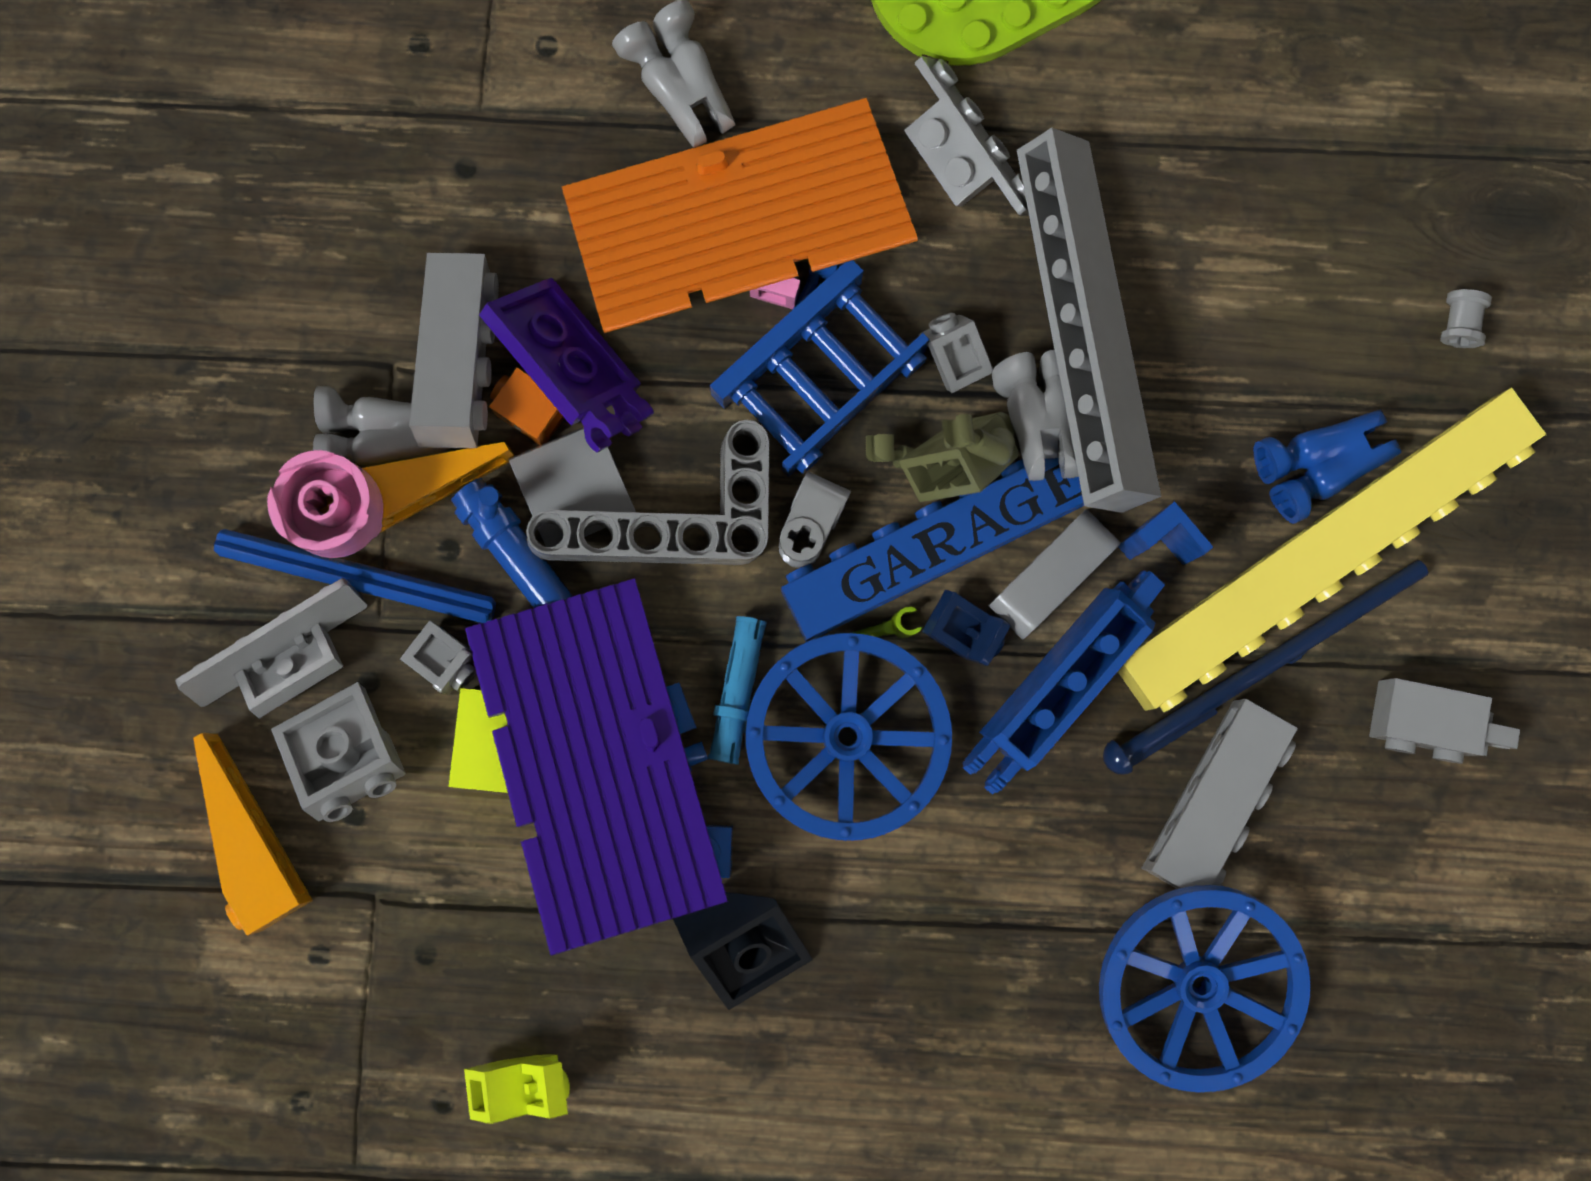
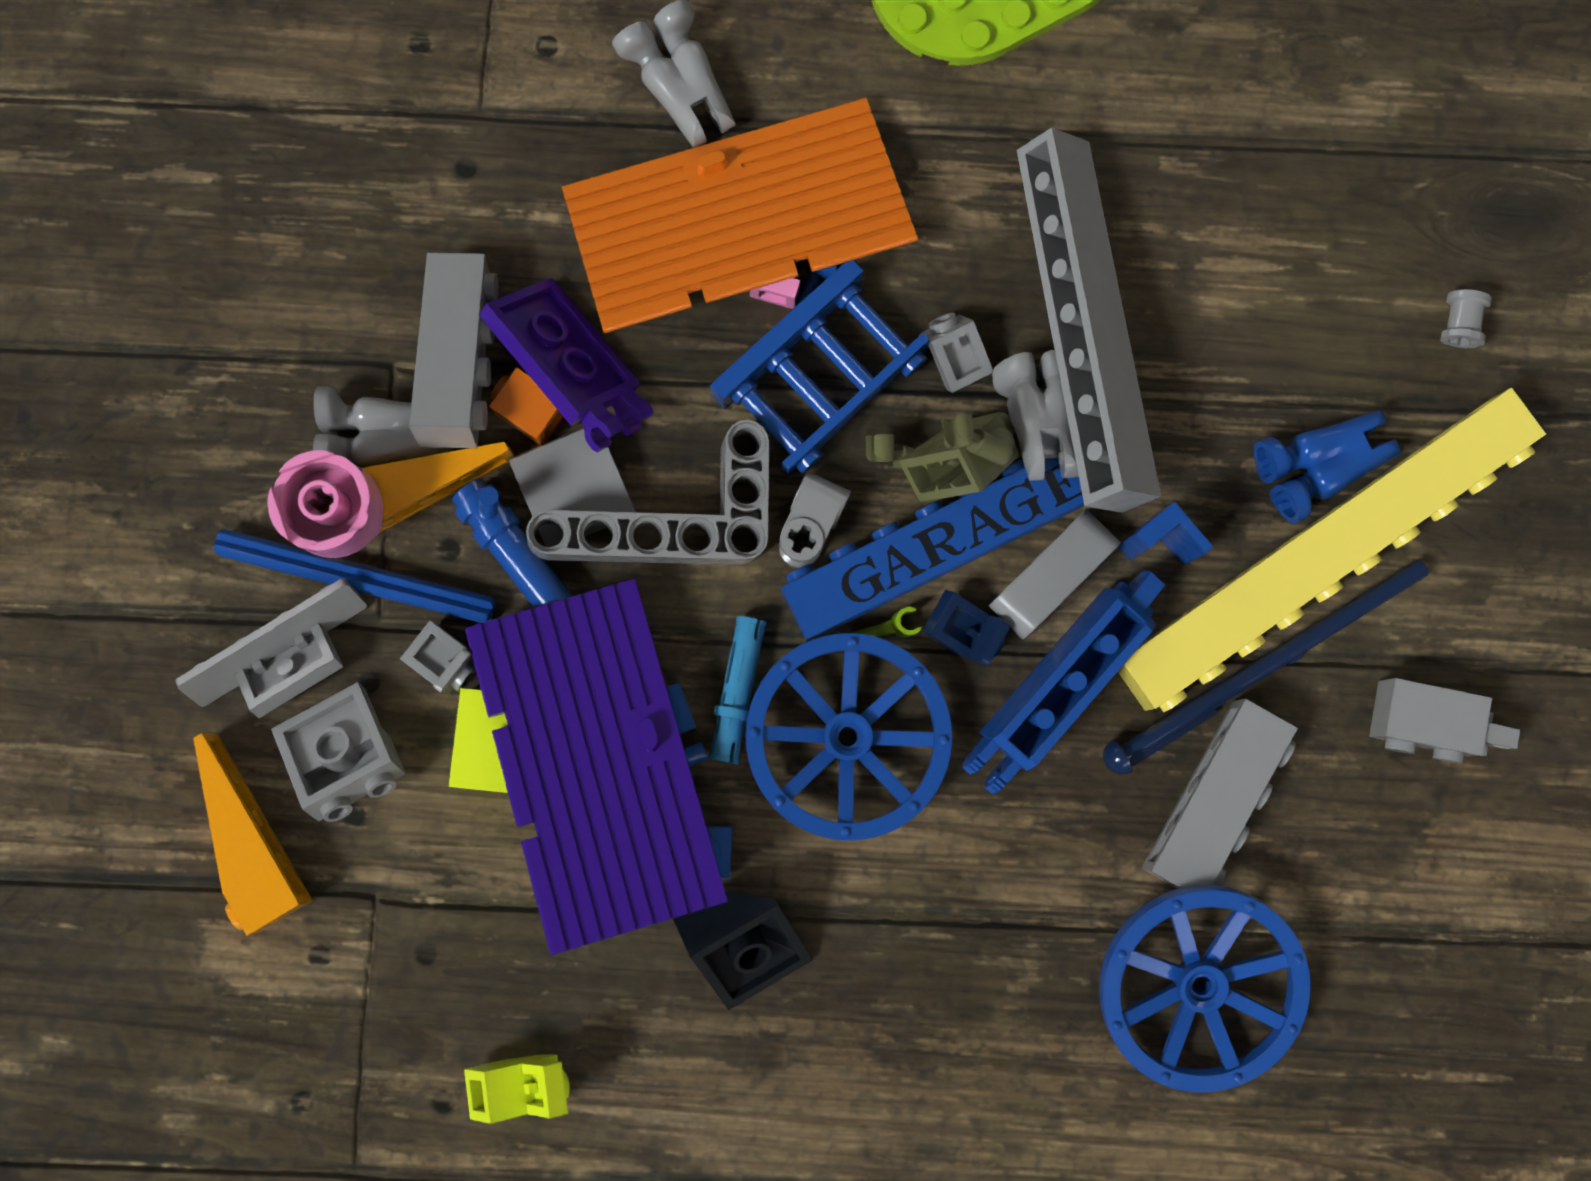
light grey bracket [904,56,1029,216] -> none

